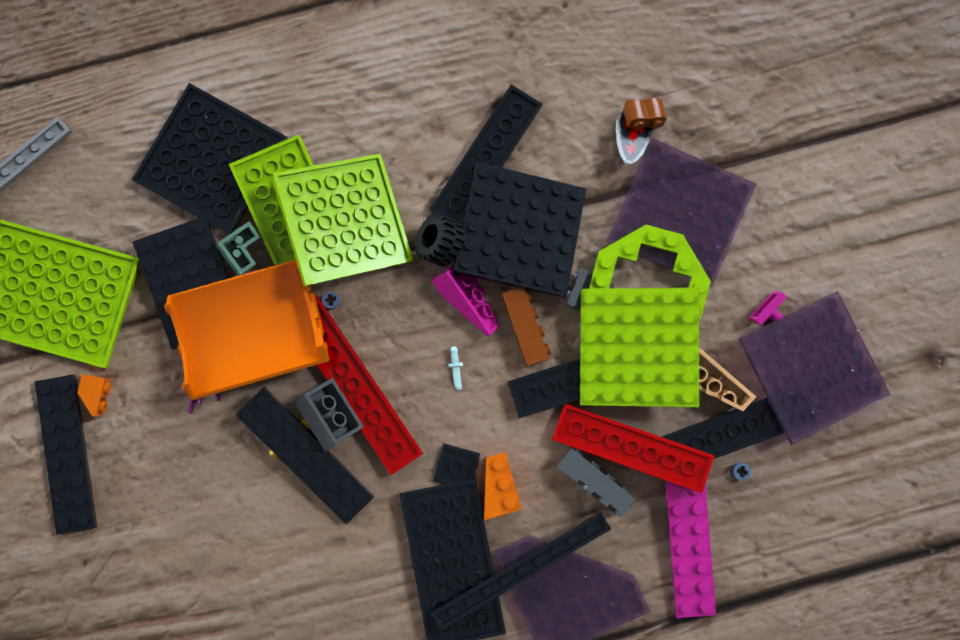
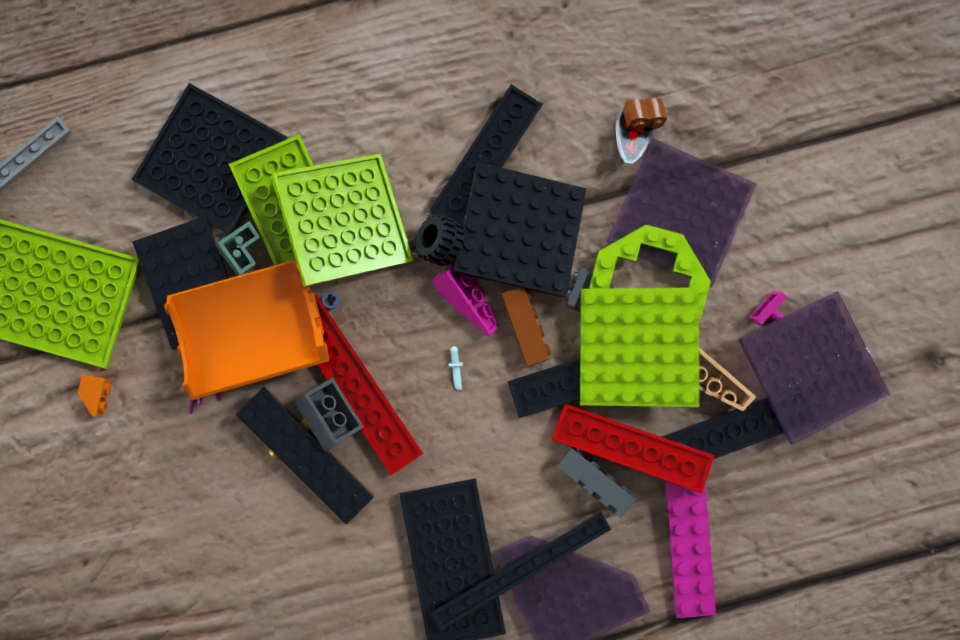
black plate [35,374,97,535] -> none
black tile [433,443,481,484] -> none
orange wedge [484,452,522,521] -> none
sand blue bush [732,462,751,481] -> none

